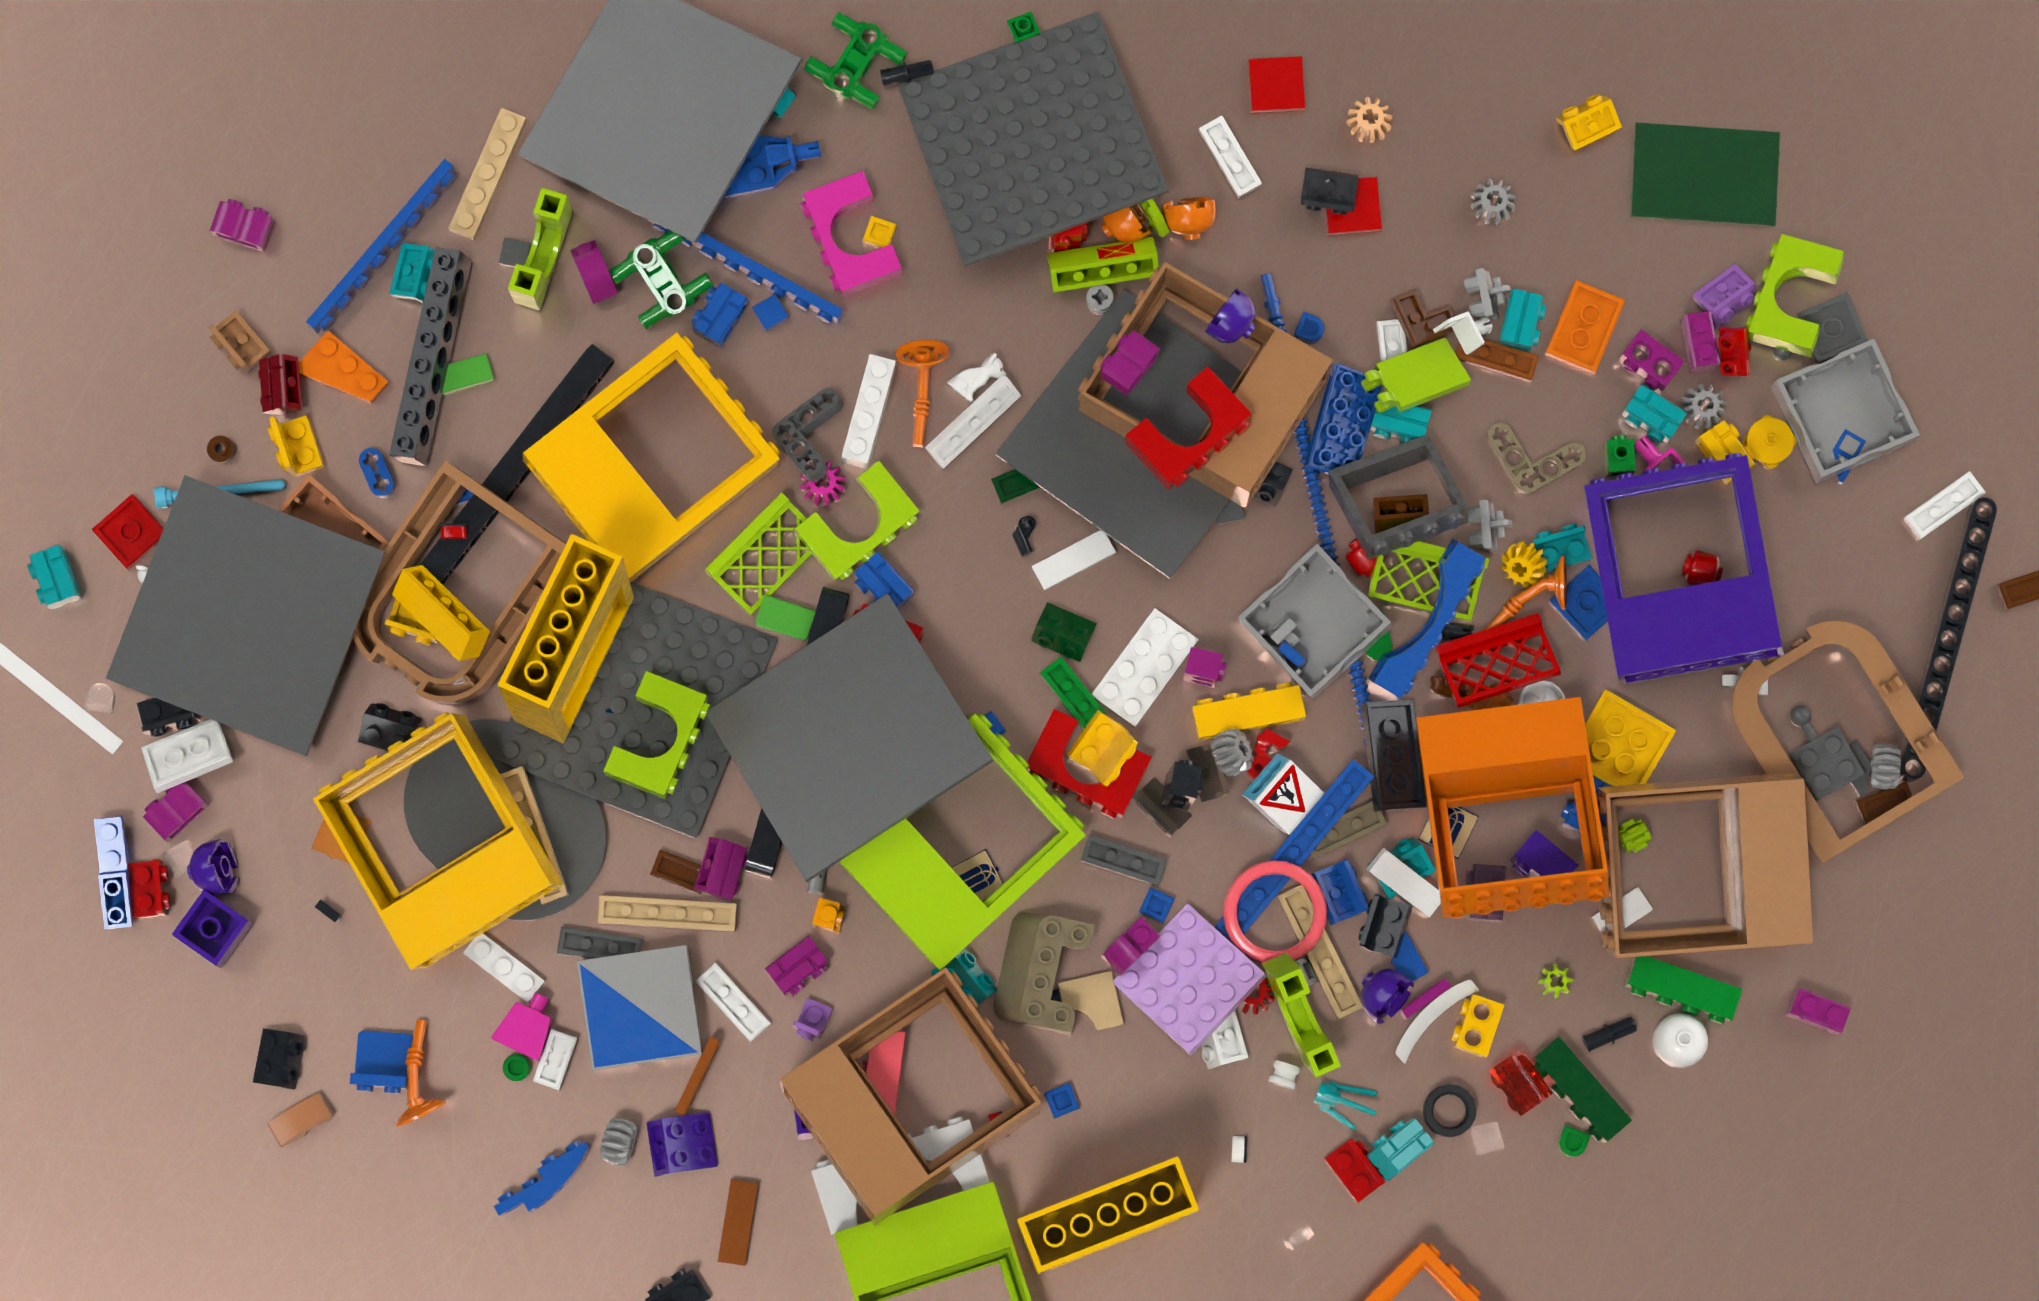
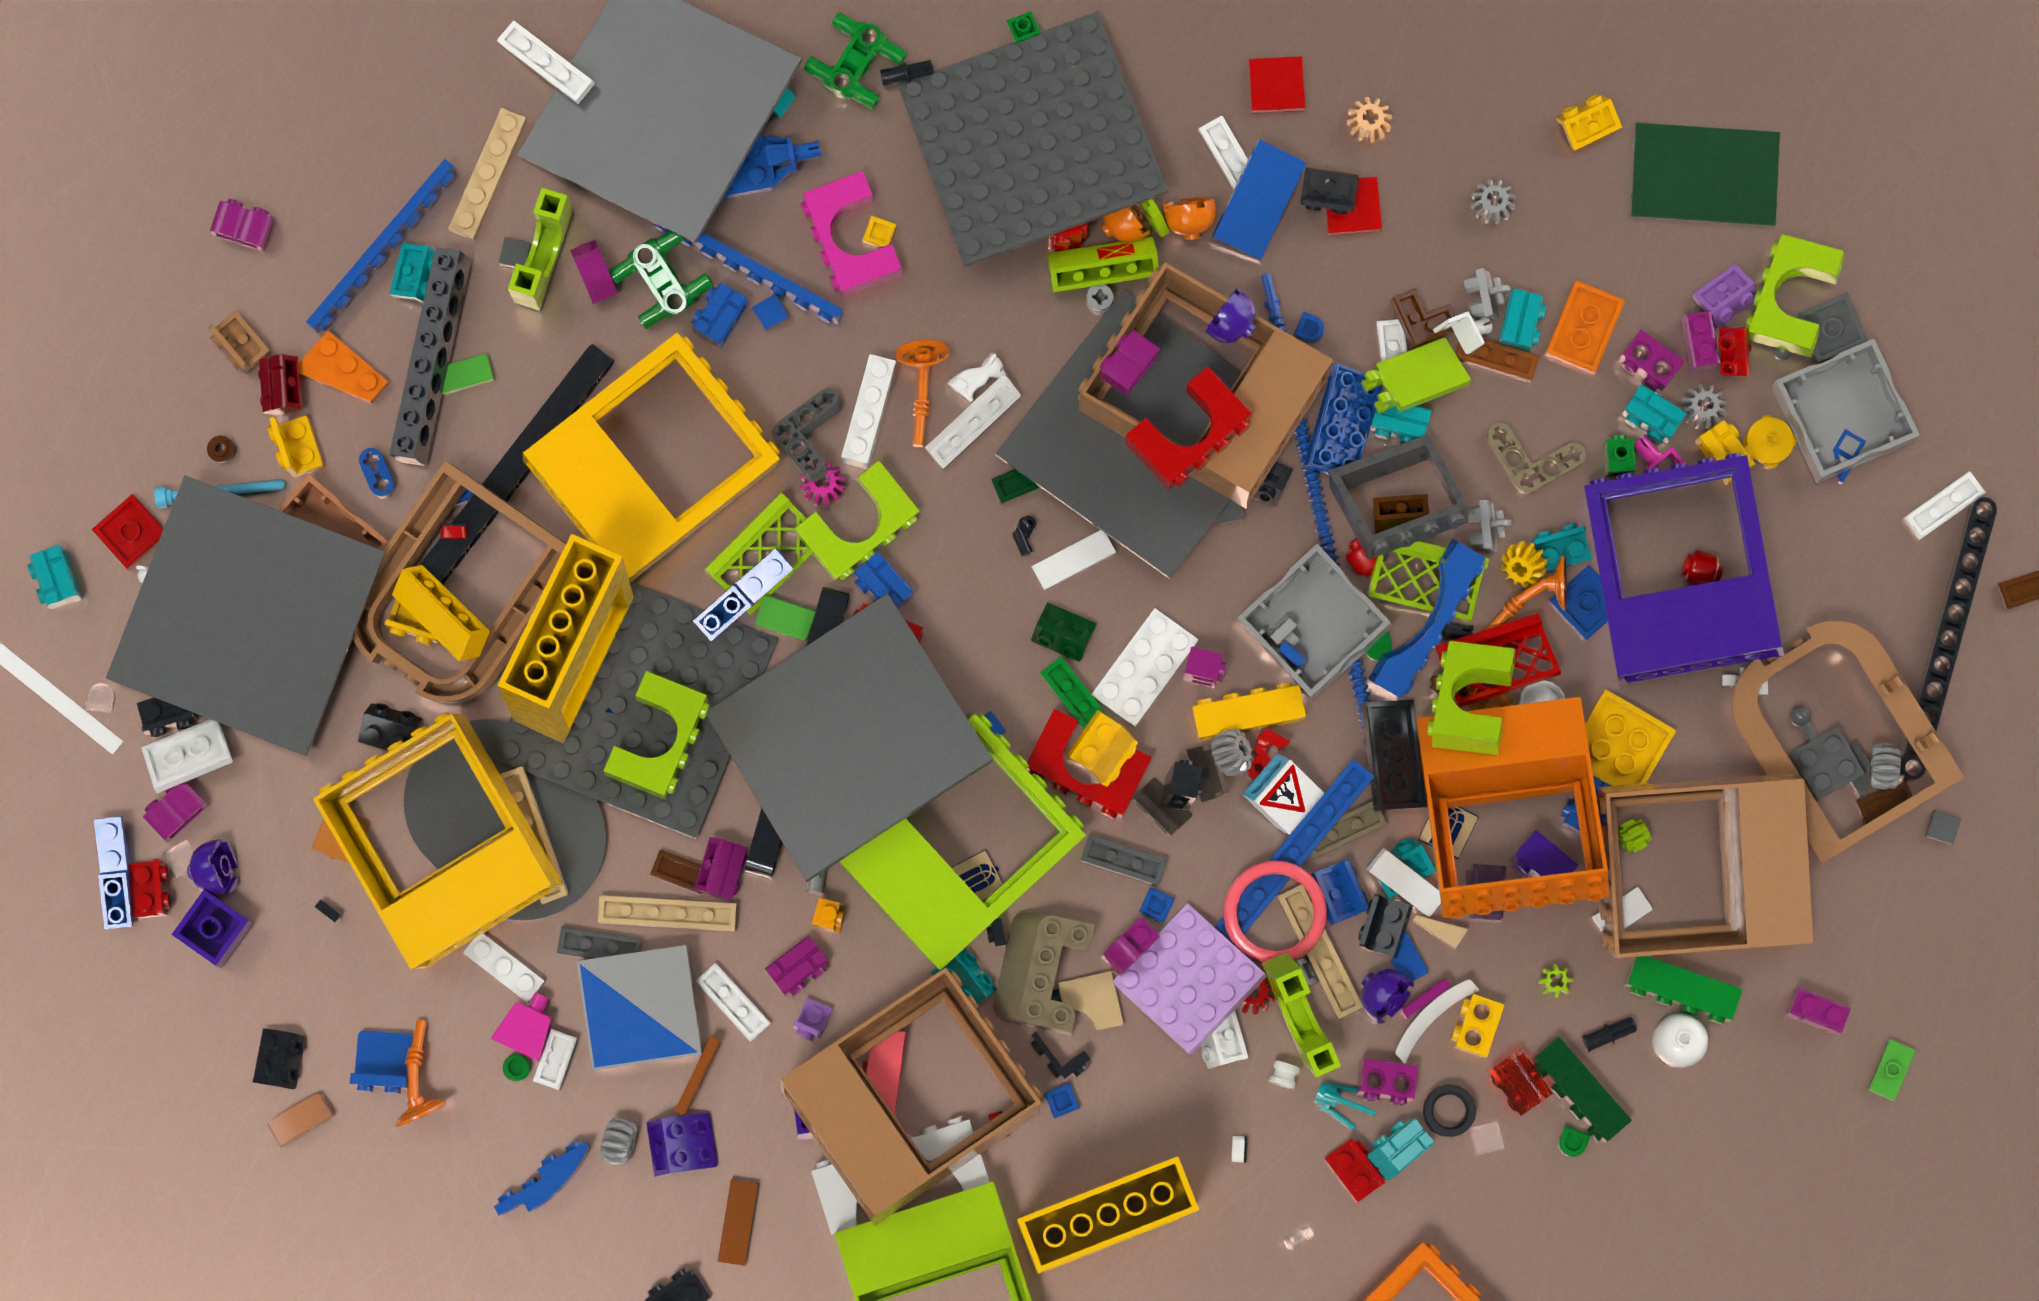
none -> white plate [497,20,595,104]
none -> slope [693,548,794,641]
none -> black plate [986,918,1006,949]
none -> black bracket [1030,1032,1091,1080]
none -> blue tile [1212,139,1307,260]
none -> magenta brick [1356,1059,1418,1105]
none -> tan piece [1412,915,1468,949]
none -> lime arch [1428,641,1515,755]
none -> bright green plate [1868,1039,1916,1101]
none -> dark grey tile [1925,810,1961,845]

